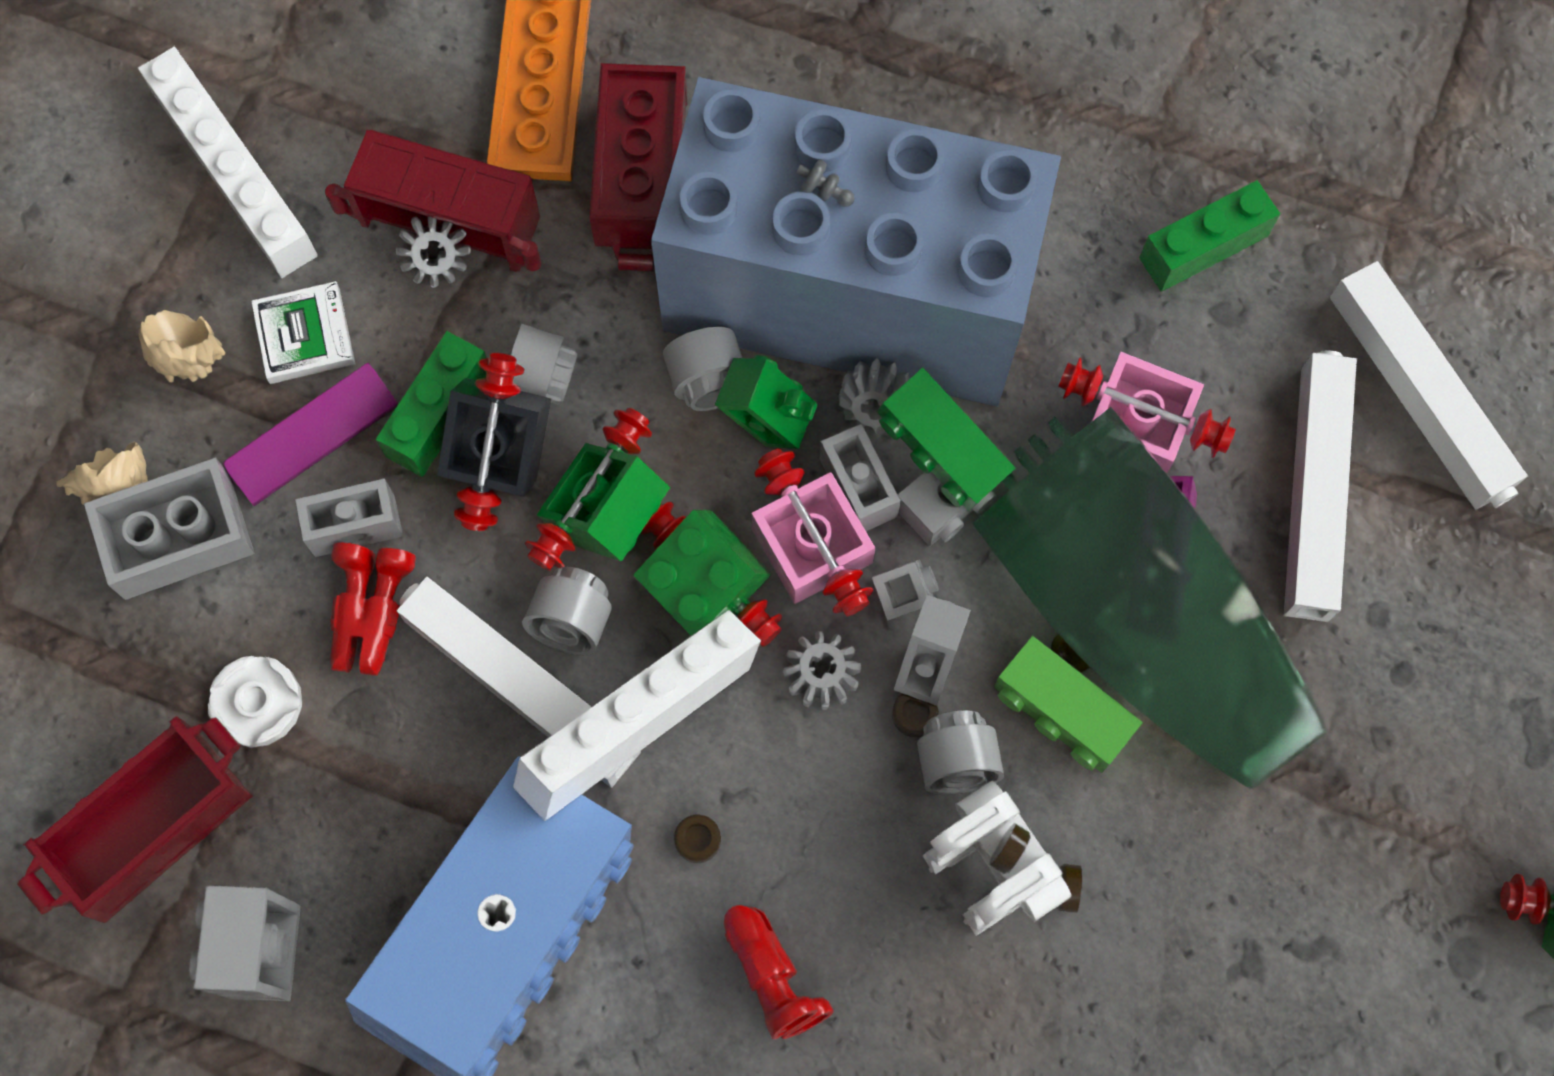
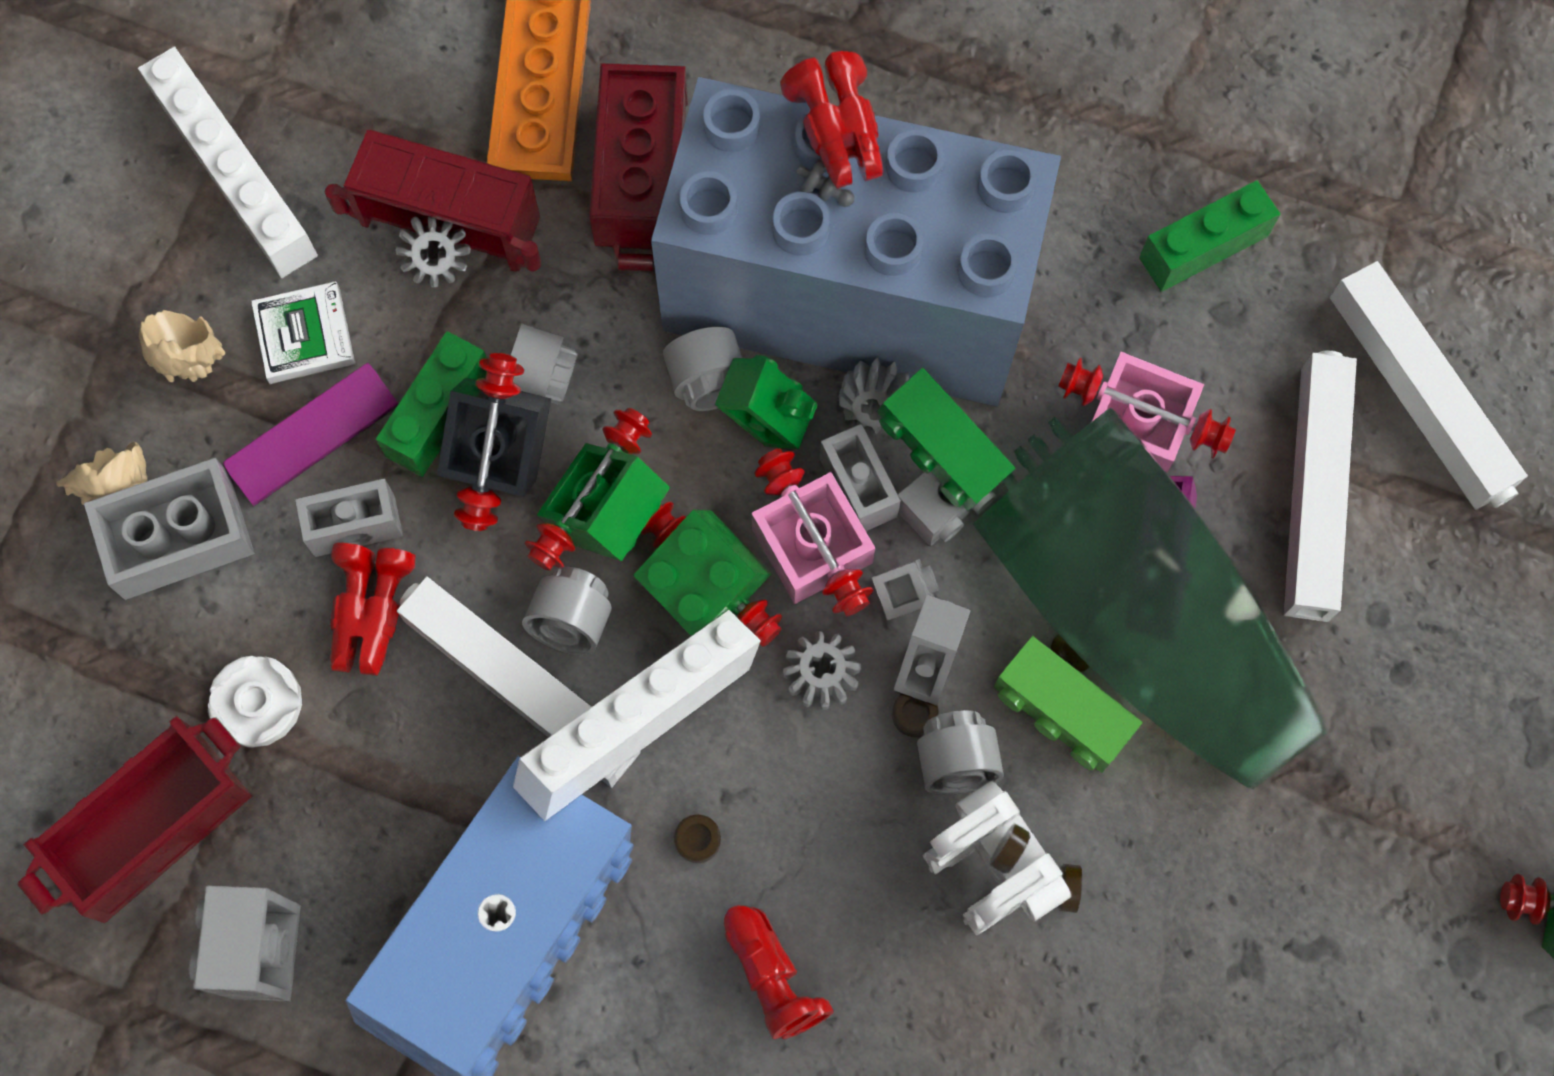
none -> red piece [780,51,883,188]

